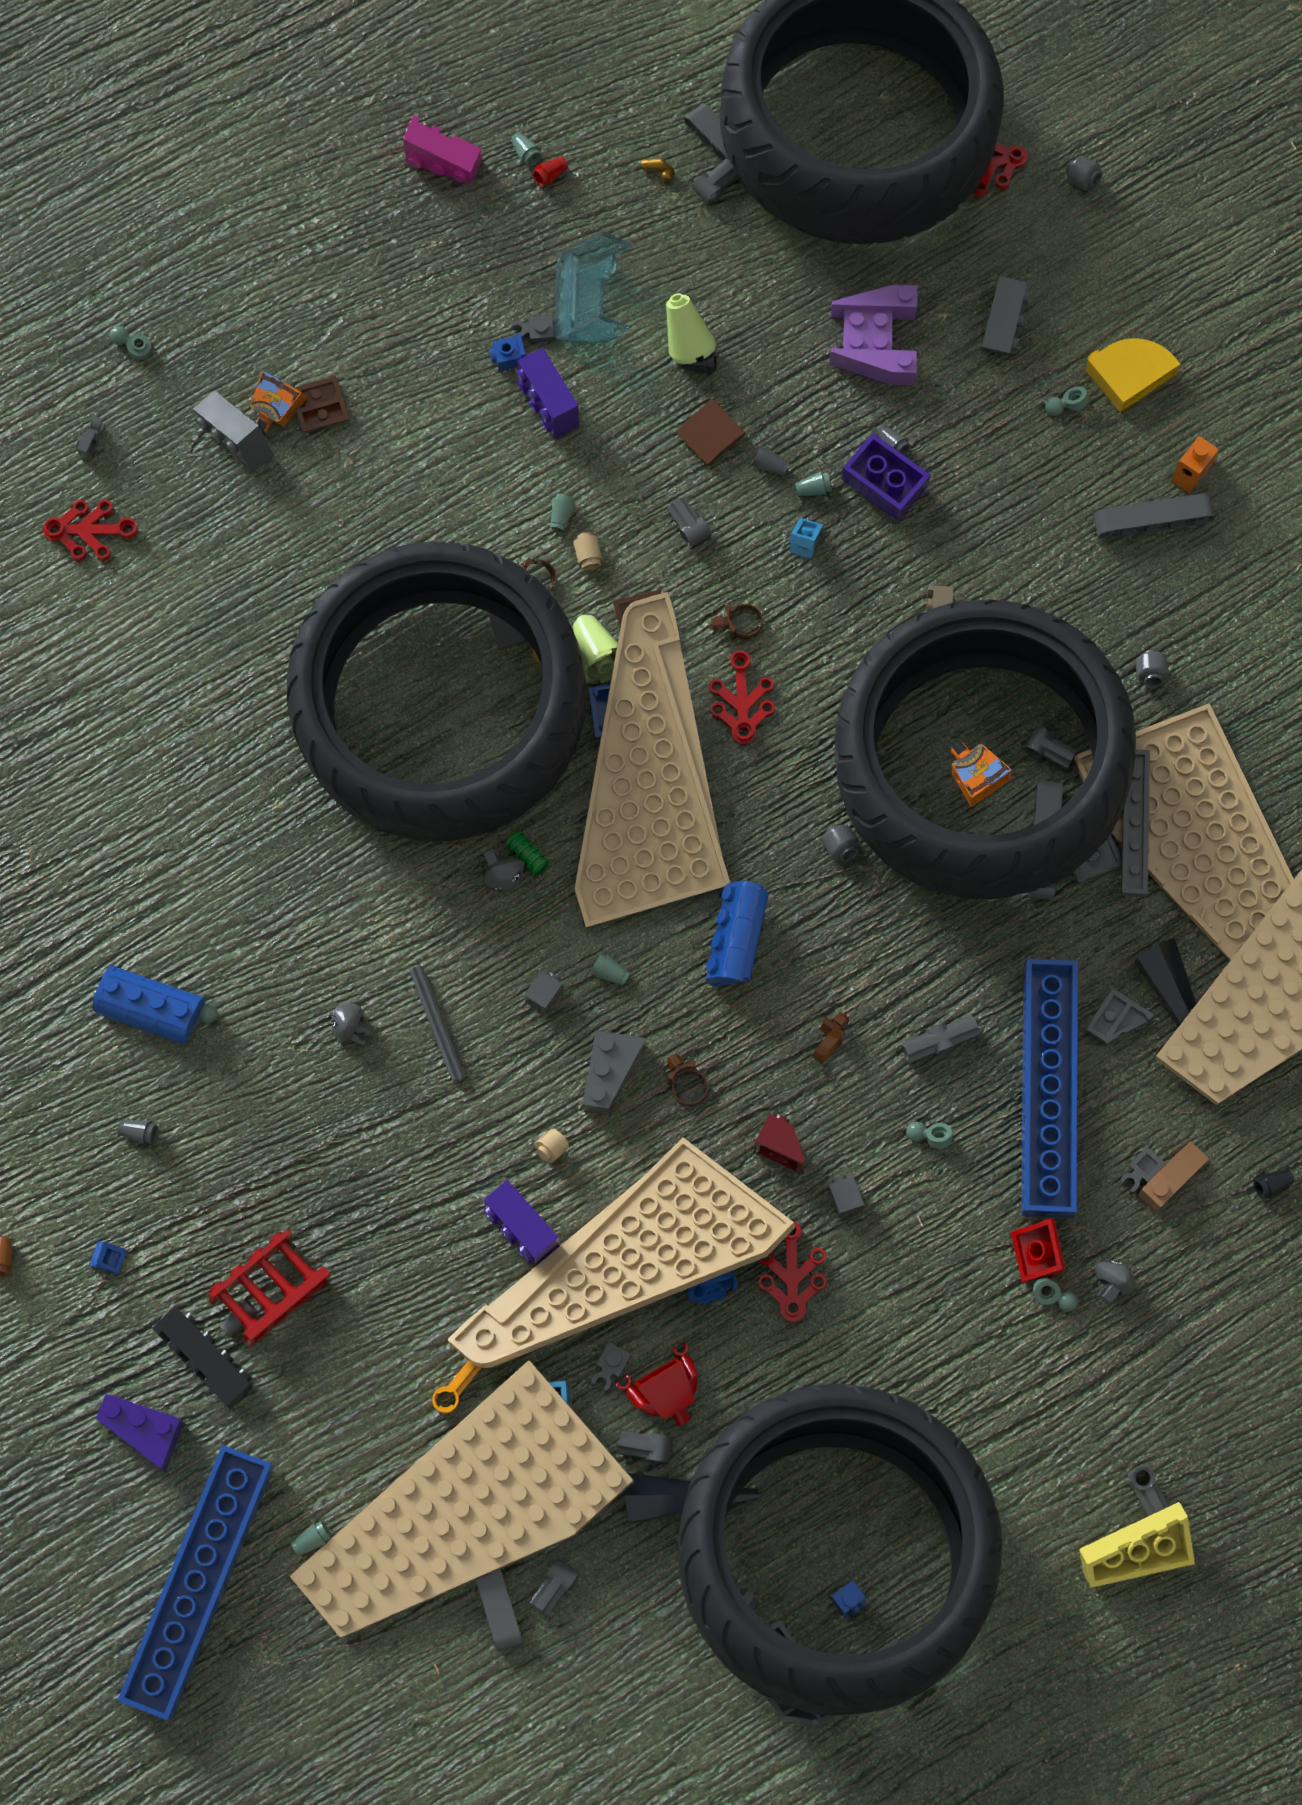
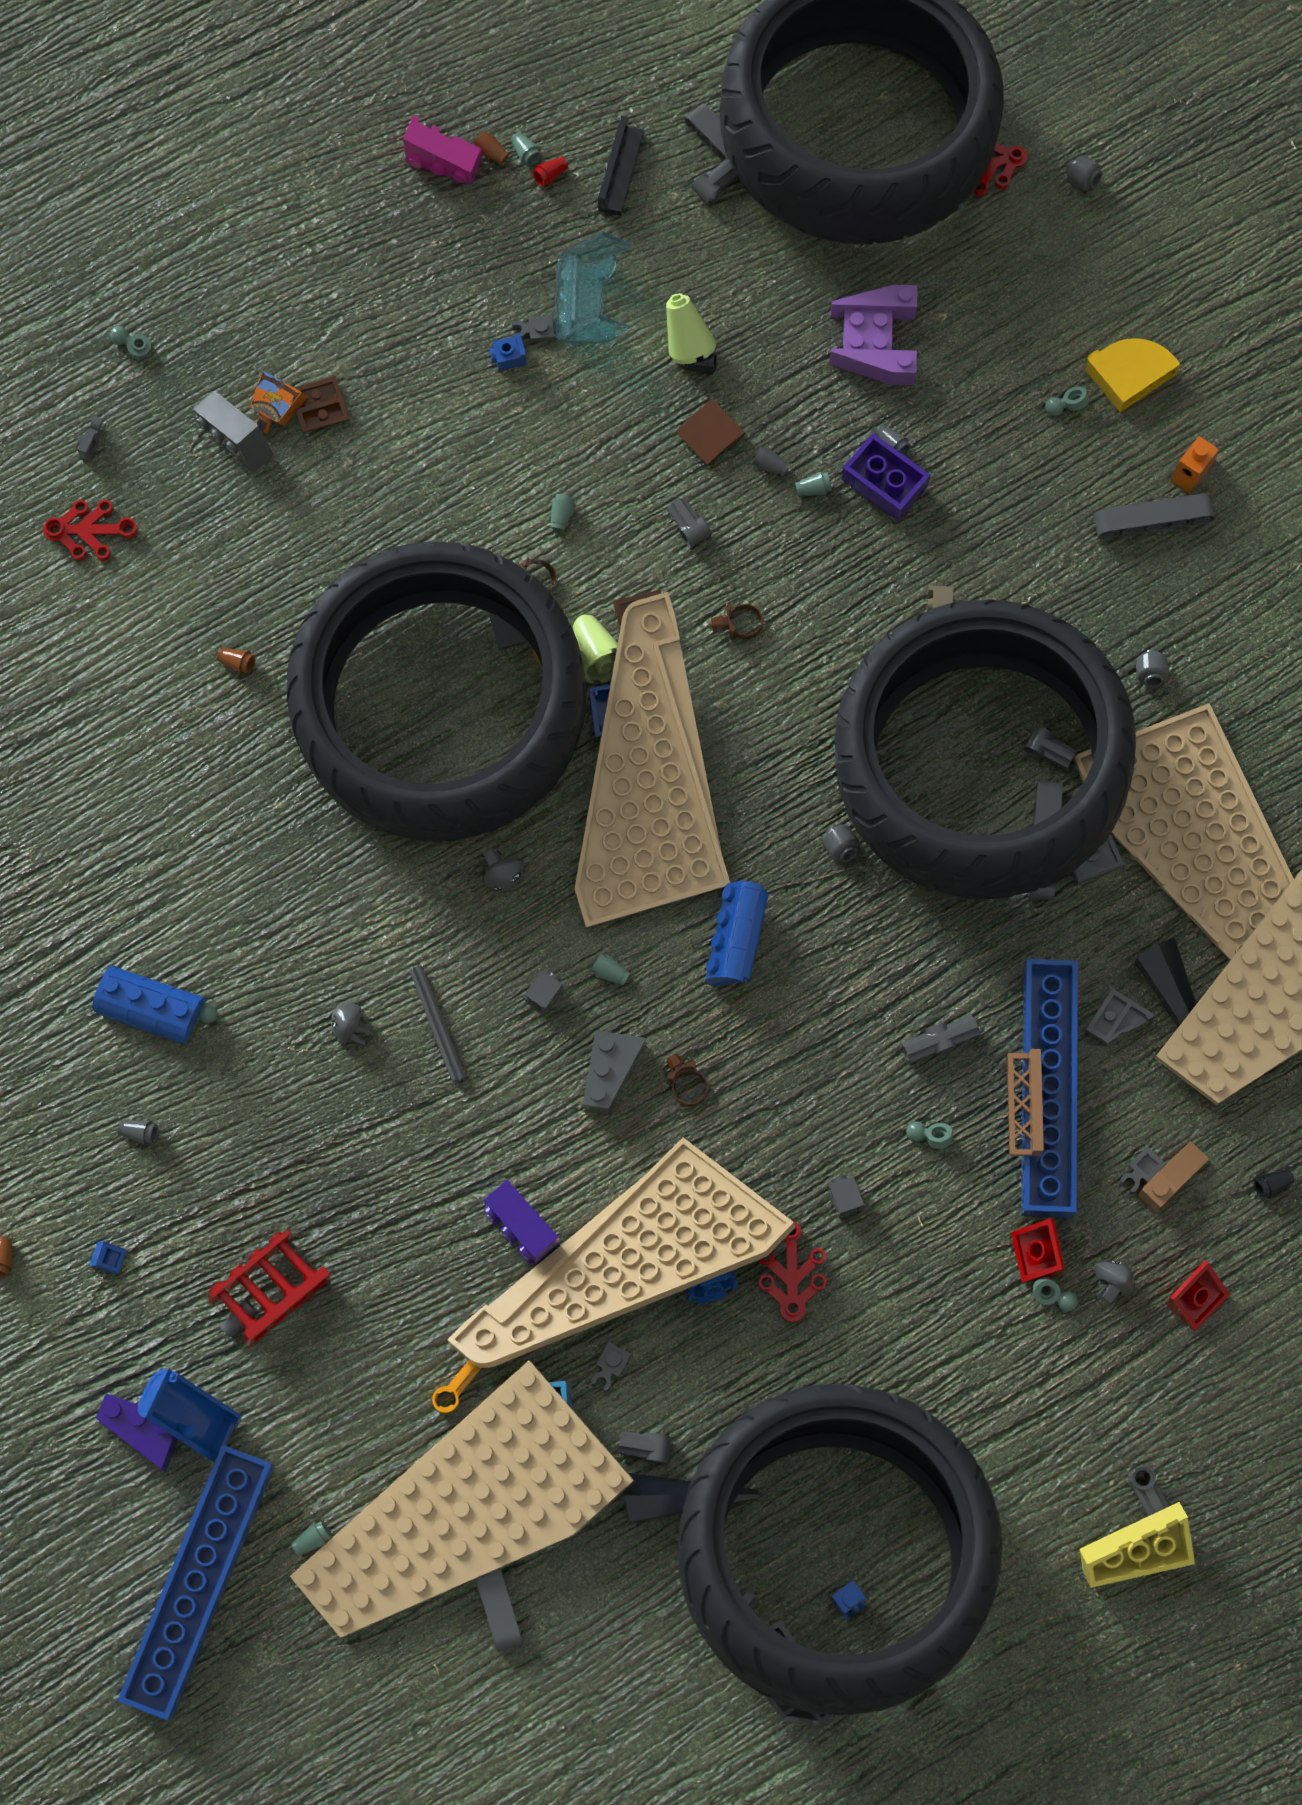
black wedge [152,1306,253,1410] -> none
green piece [505,831,550,876] -> none
dark purple brick [516,348,579,439] -> none
dark grey piece [529,1558,580,1616] -> none
tan plate [533,1129,569,1164] -> none
tan brick [573,532,602,571] -> none
red torso [616,1342,698,1426] -> none
pearl gold arm [641,158,675,183] -> none
red plant [709,650,775,744] -> none
dark red slope [754,1114,805,1174] -> none
dark azure slope [789,518,823,558] -> none
reddish brown piece [812,1013,849,1064] -> none
torso [951,741,1012,807] -> none
dark grey wedge [981,276,1030,356] -> none
dark grey plate [1121,750,1150,897] -> none
none -> blue container [138,1369,241,1463]
none -> dark orange cone [217,647,256,674]
none -> dark orange cone [474,131,509,165]
none -> black fence [598,115,644,216]
none -> medium nougat fence [1007,1049,1044,1156]
none -> red slope [1165,1260,1230,1331]

